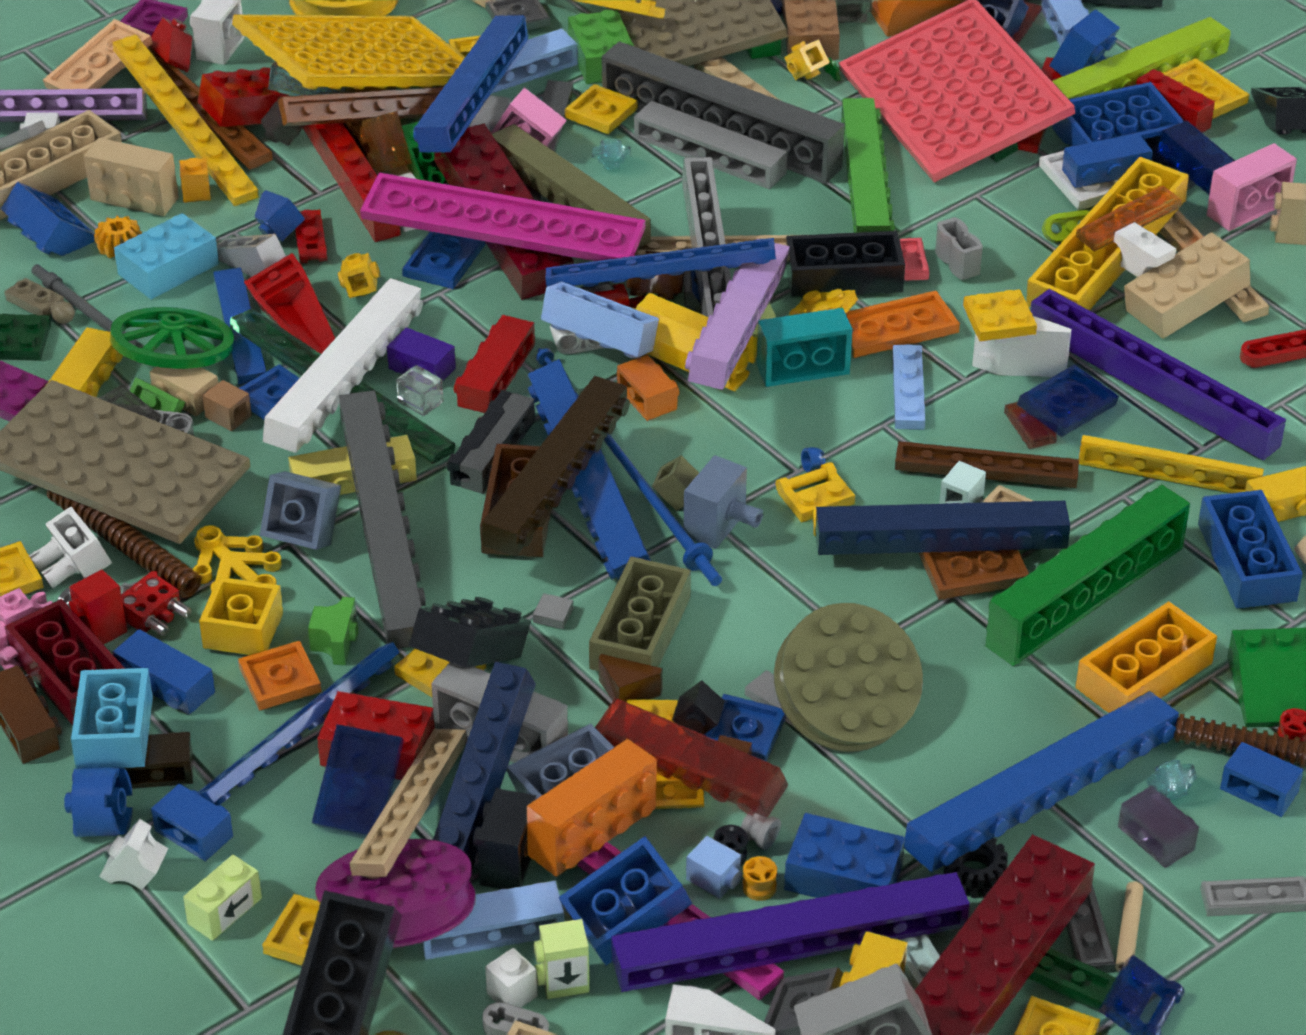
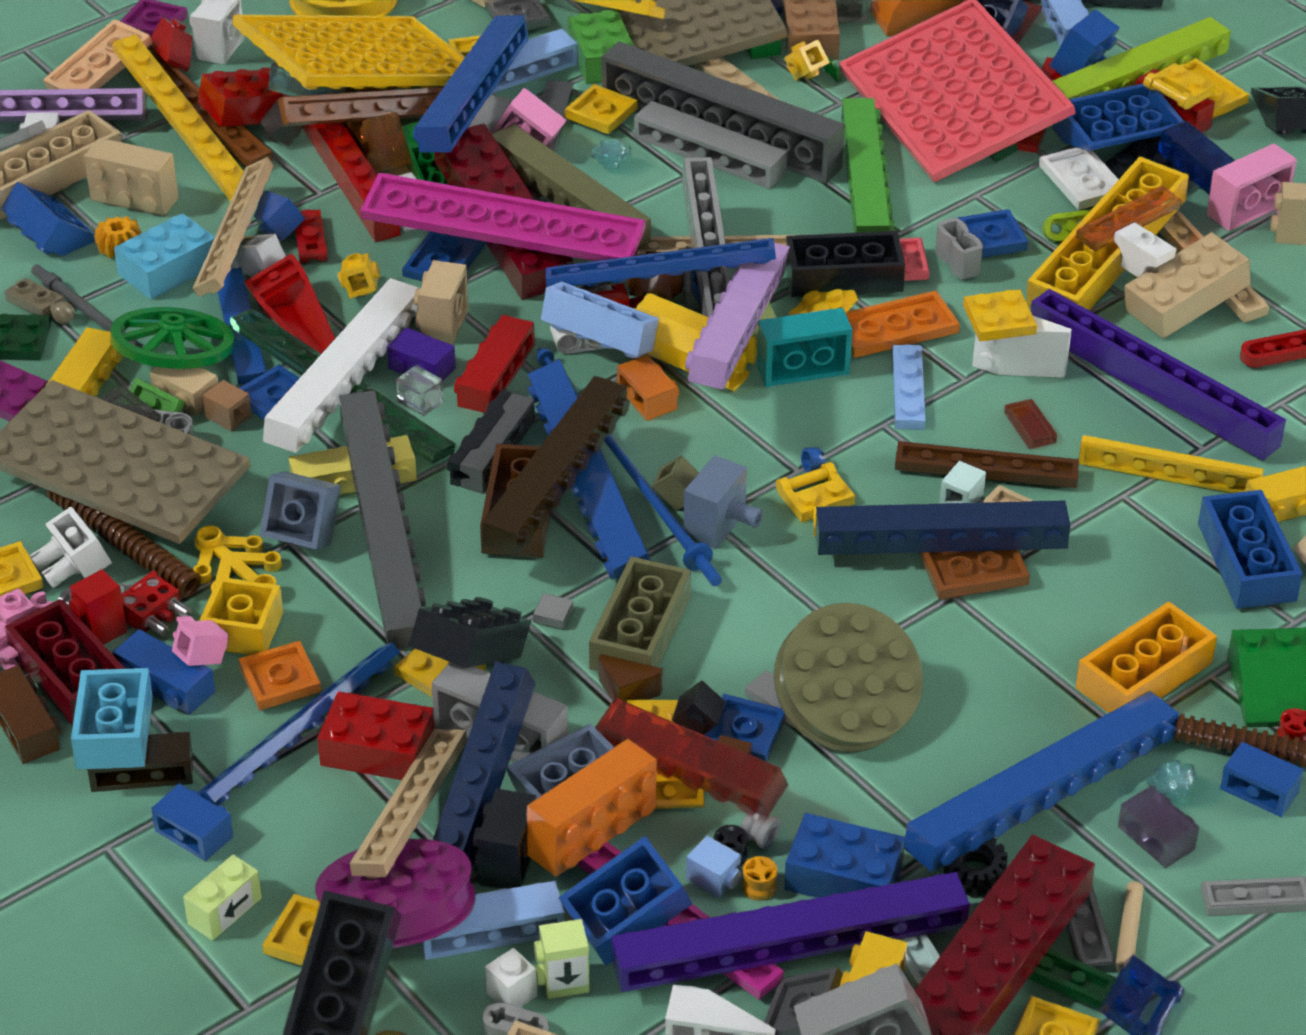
blue brick [64,767,133,837] -> none
white brick [99,819,168,890] -> none
light orange brick [179,158,211,202] -> none
bright green brick [308,597,359,665] -> none
clear blue plate [312,724,404,836] -> none
green brick [985,484,1190,667] -> none
clear blue plate [1017,364,1119,437] -> none
blue brick [1062,133,1153,188] -> none
none -> bright pink brick [172,616,229,666]
none -> tan plate [192,157,274,297]
none -> tan brick [414,260,469,345]
none -> blue plate [958,209,1029,258]
none -> yellow plate [1143,63,1215,110]

